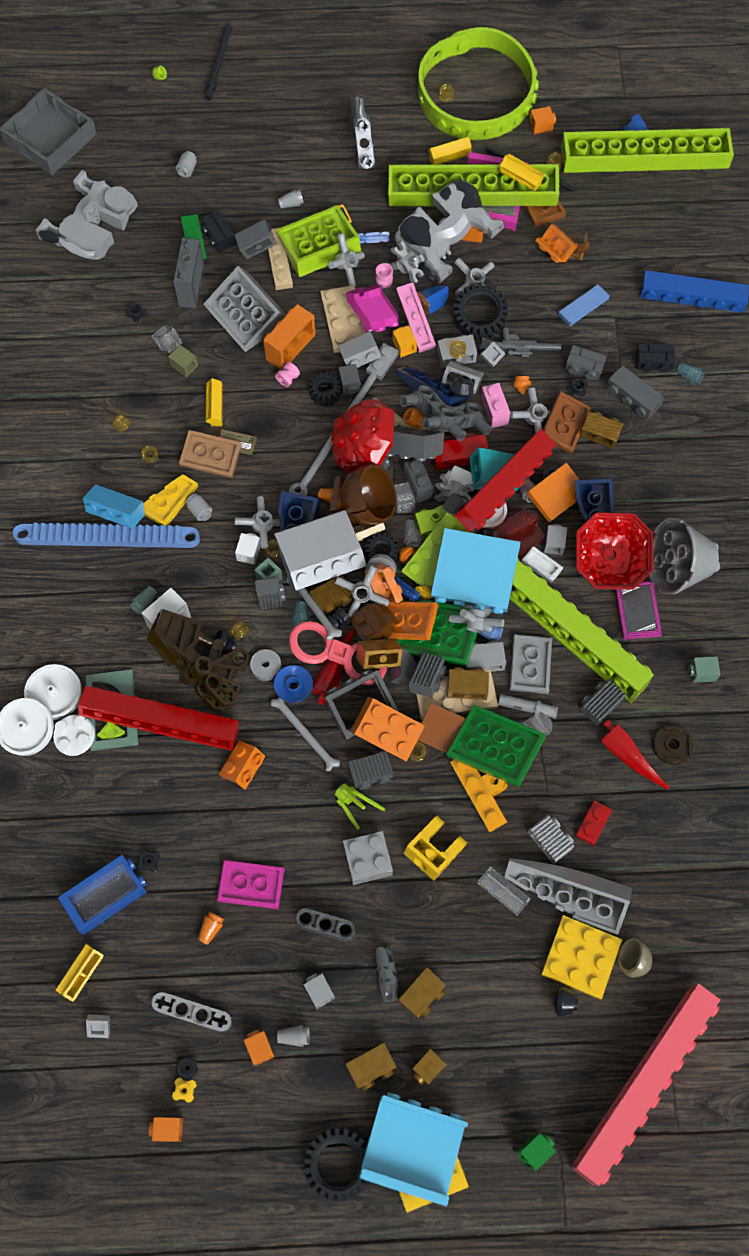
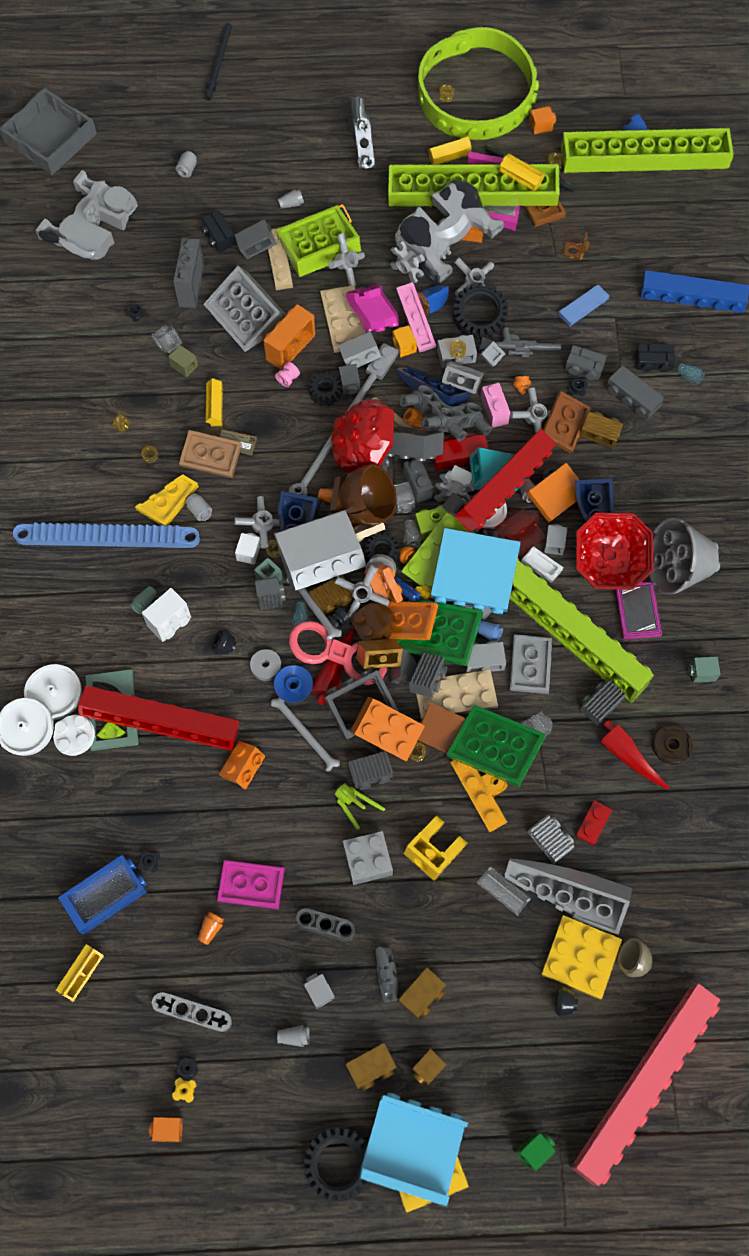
dark azure brick [83,484,145,529] -> none
light grey plate [86,1015,110,1038] -> none
dark brown piece [147,609,249,712] -> none
lime hinge [152,66,166,80] -> none
green tile [181,214,207,260] -> none
clear yellow bush [230,621,249,640] -> none
orange brick [244,1030,275,1066] -> none
axle [357,231,390,244] -> none
bright pink wheel [376,263,393,288] -> none
pearl gold brick [448,668,489,700] -> none
black cone [449,375,473,398] -> none
light grey bar [449,609,504,633] -> none
light grey pin [498,694,558,719] -> none
orange bracket [535,224,578,263] -> none

